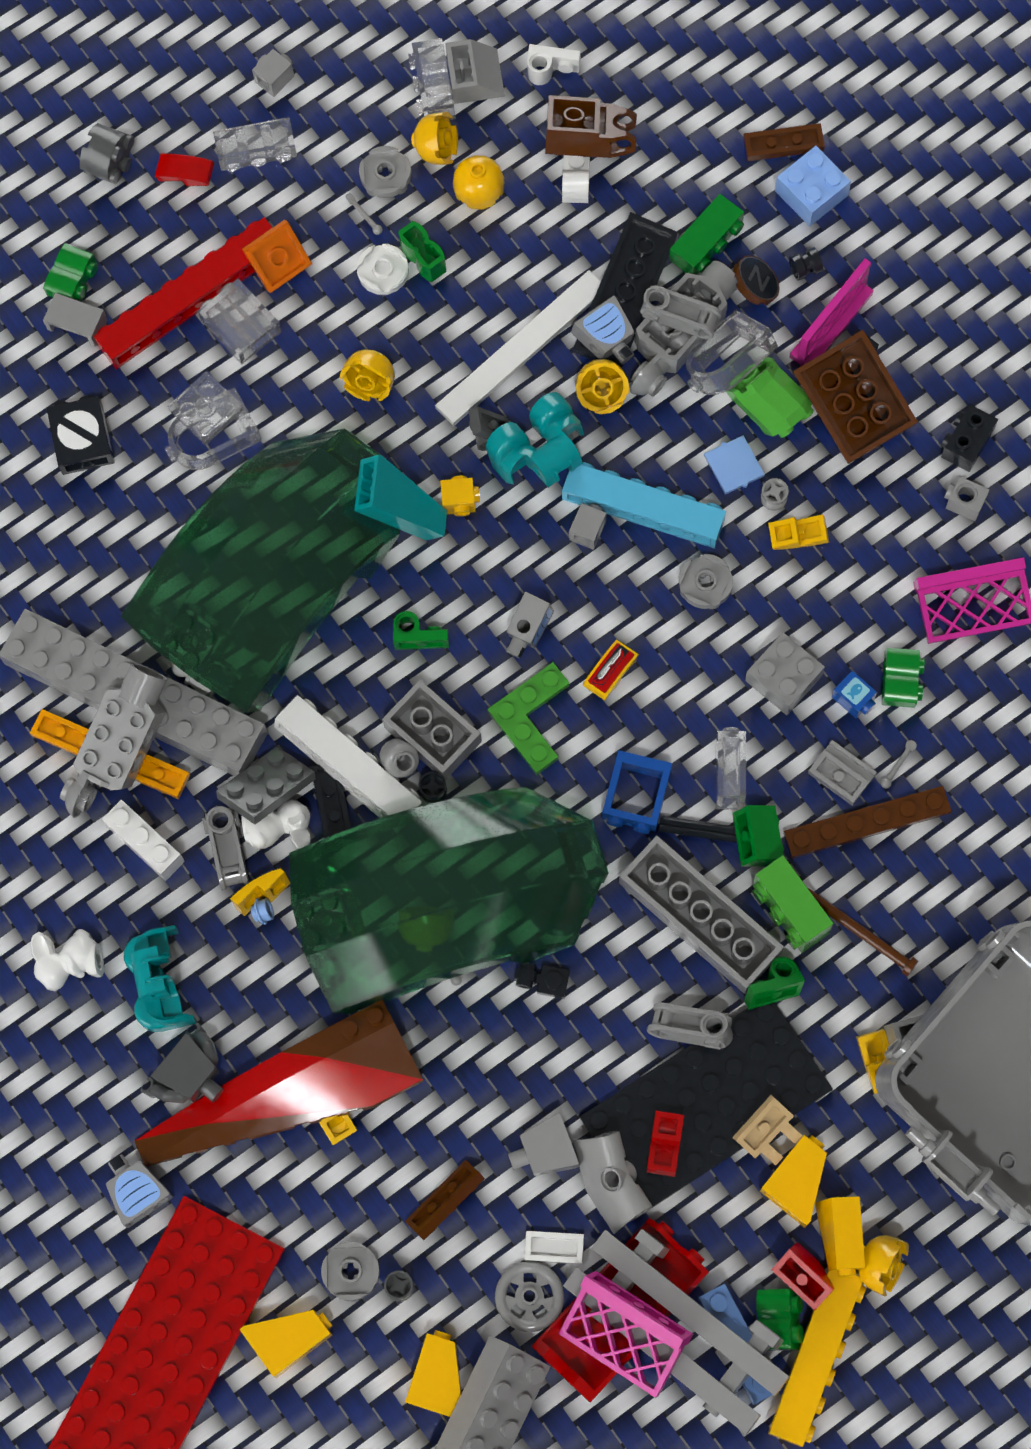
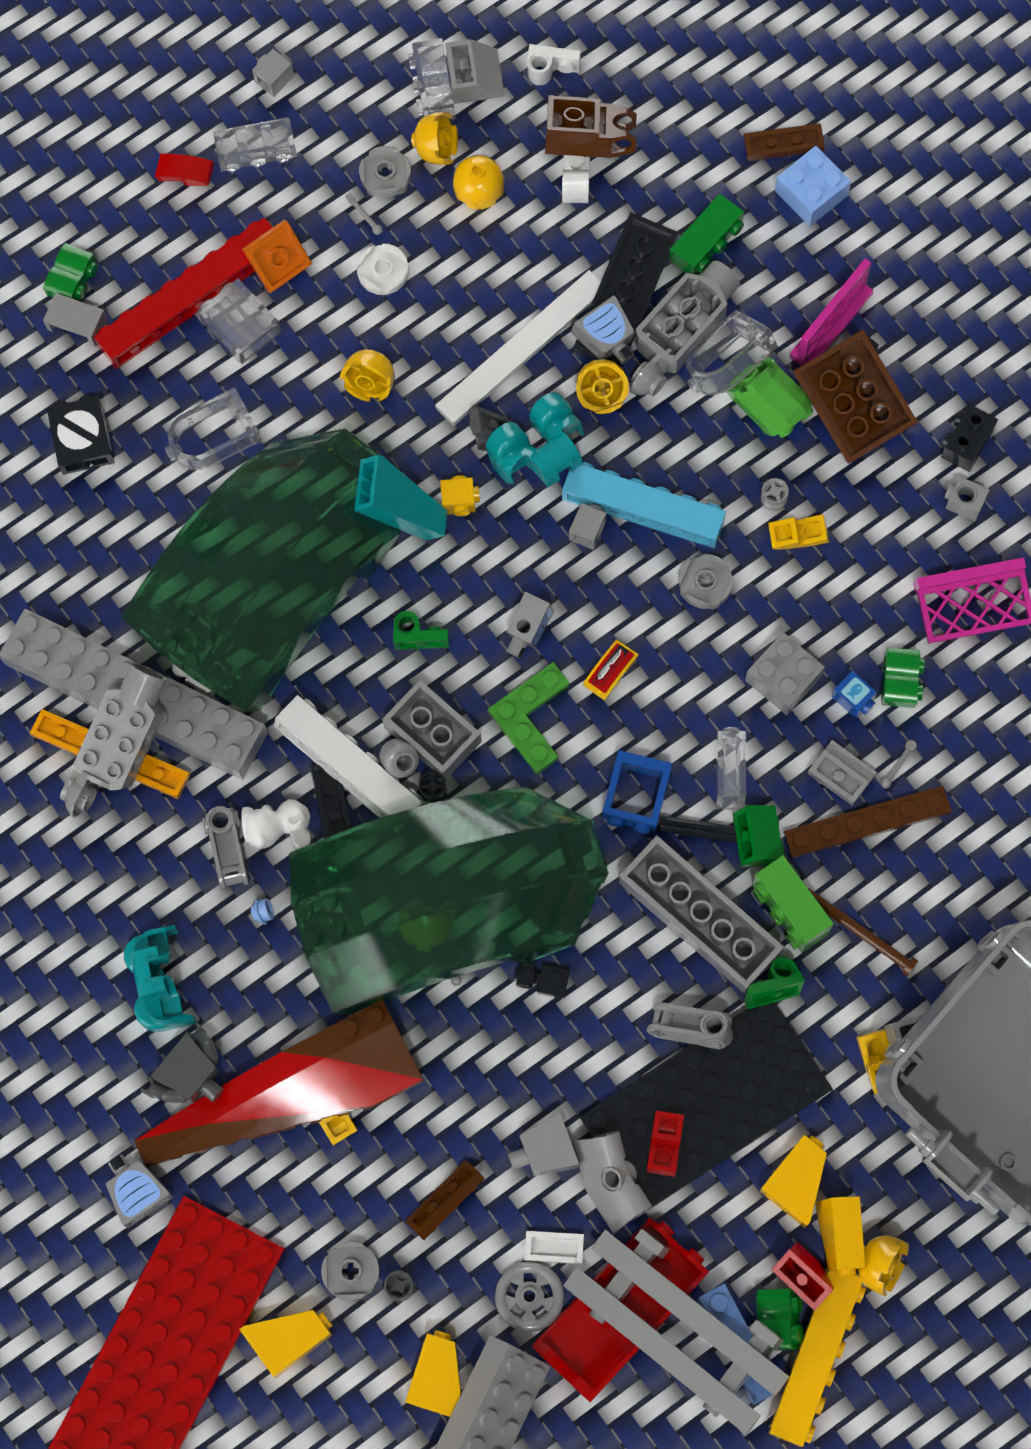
white animal [30,929,104,991] -> none
dark grey brick [80,123,134,184] -> none
white brick [102,800,185,881] -> none
clear plate [167,371,244,445] -> none
dark grey plate [216,746,316,825] -> none
yellow slope [230,868,290,916] -> none
green brick [398,221,446,282] -> none
dark pink fence [559,1271,693,1398] -> none
light grey piece [640,285,722,339] -> none
light blue piece [704,435,765,495] -> none
tan plate [732,1095,802,1166] -> none
tile [733,255,780,305] -> none
black wheel [789,247,823,281] -> none

